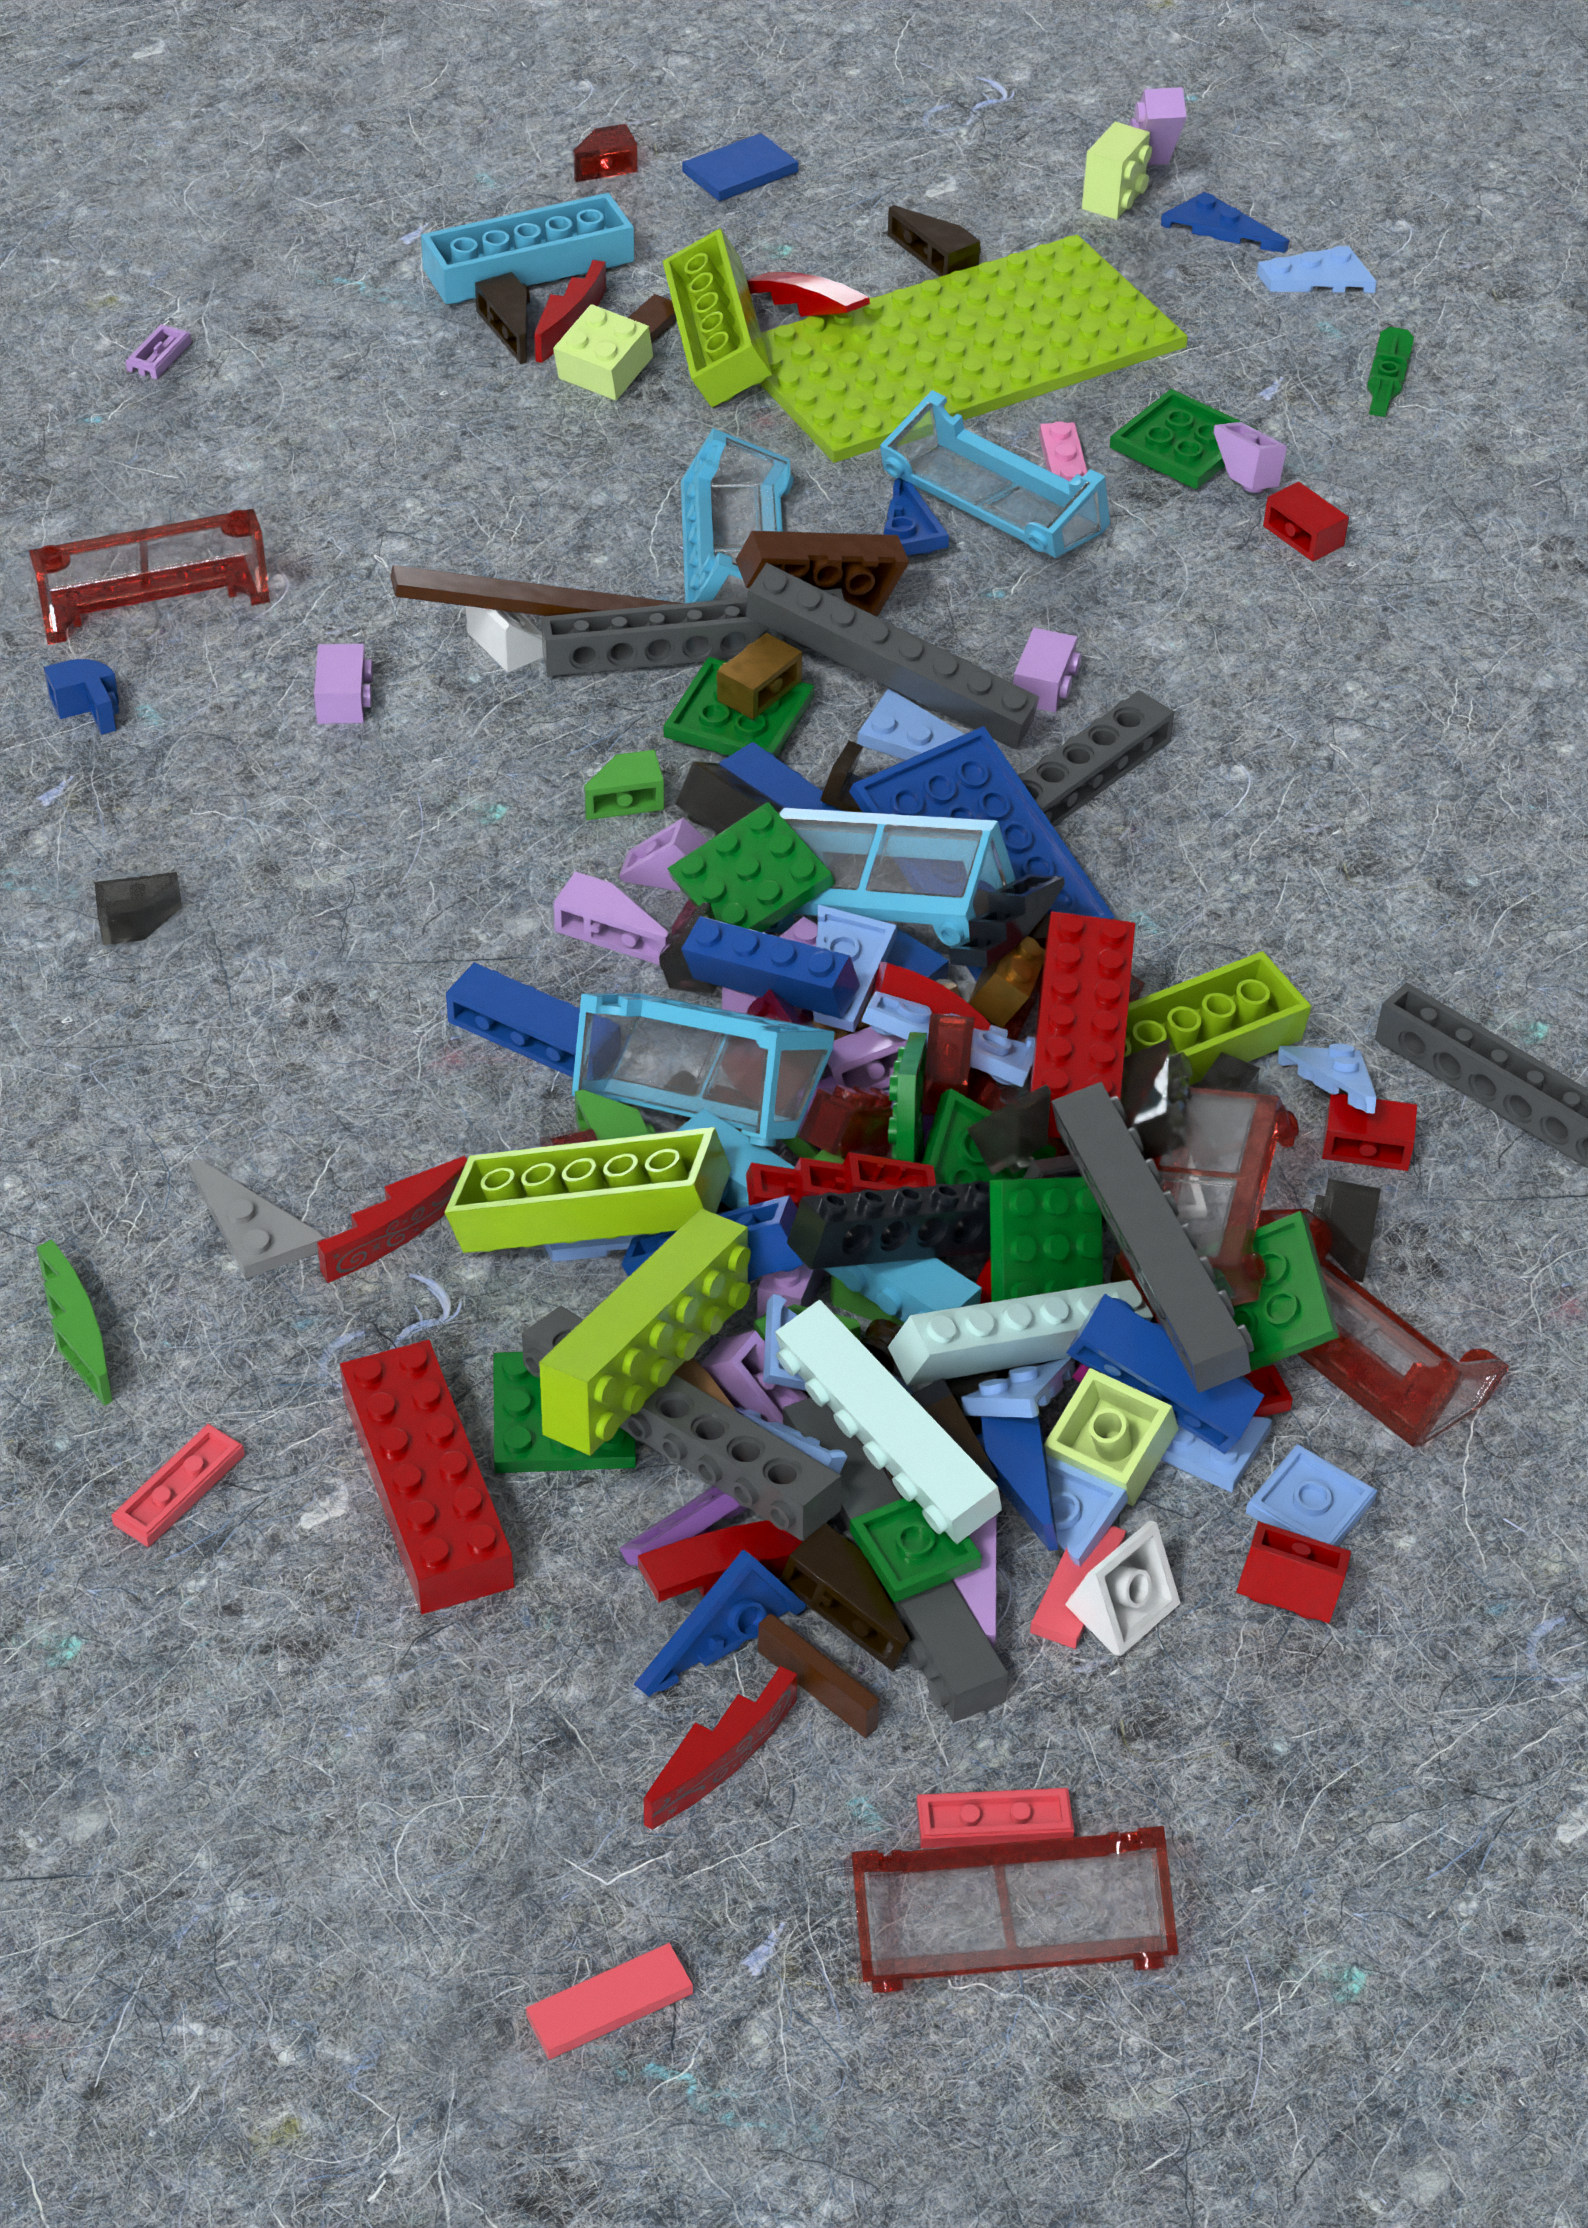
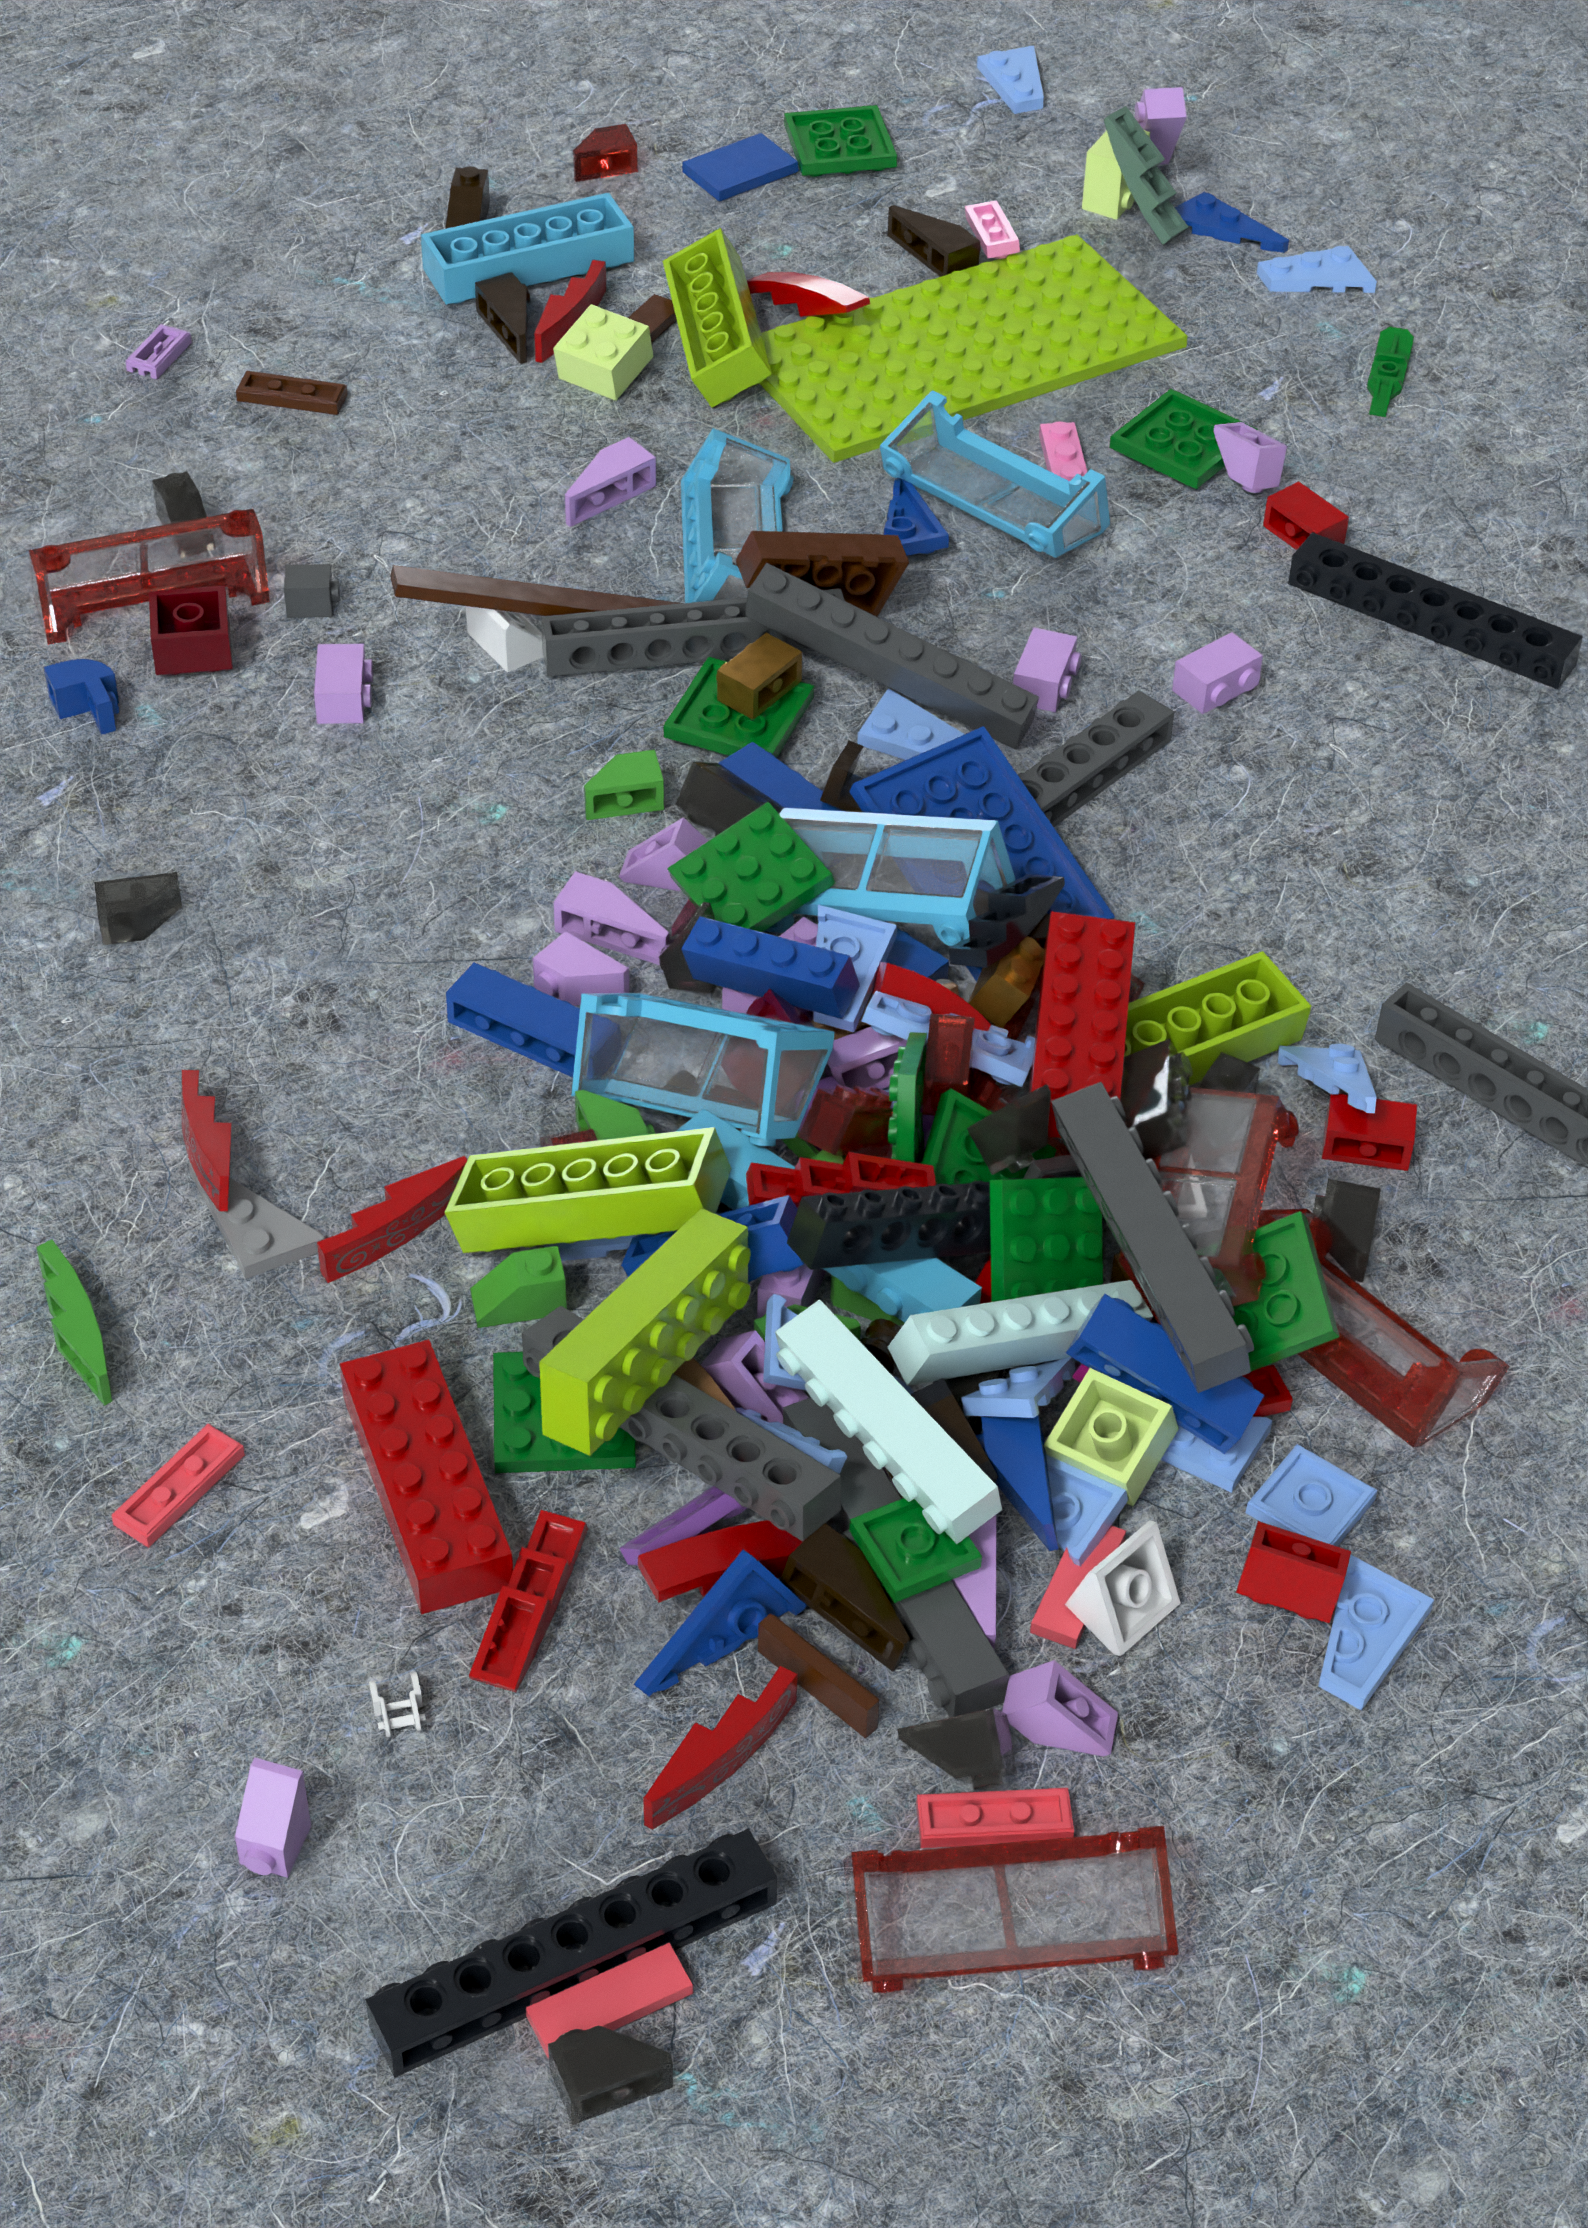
none -> dark red brick [149,586,233,675]
none -> clear smoke slope [152,471,215,557]
none -> red slope [181,1070,232,1212]
none -> lavender slope [235,1757,311,1878]
none -> reddish brown tile [236,371,348,415]
none -> dark grey brick [284,564,340,618]
none -> black brick [365,1828,777,2078]
none -> white piece [368,1672,426,1737]
none -> dark brown slope [445,166,490,229]
none -> red slope [469,1510,588,1693]
none -> bright green slope [470,1246,567,1328]
none -> lavender slope [533,931,630,1006]
none -> clear smoke slope [548,2025,673,2125]
none -> lavender slope [565,437,656,527]
none -> green plate [784,105,897,177]
none -> clear smoke slope [897,1708,1017,1790]
none -> bright pink plate [965,200,1020,259]
none -> light blue wing [977,45,1044,114]
none -> lavender slope [1001,1660,1118,1757]
none -> sand green slope [1104,106,1188,245]
none -> lavender brick [1172,632,1263,714]
none -> black brick [1288,532,1583,689]
none -> light blue wing [1318,1555,1434,1711]

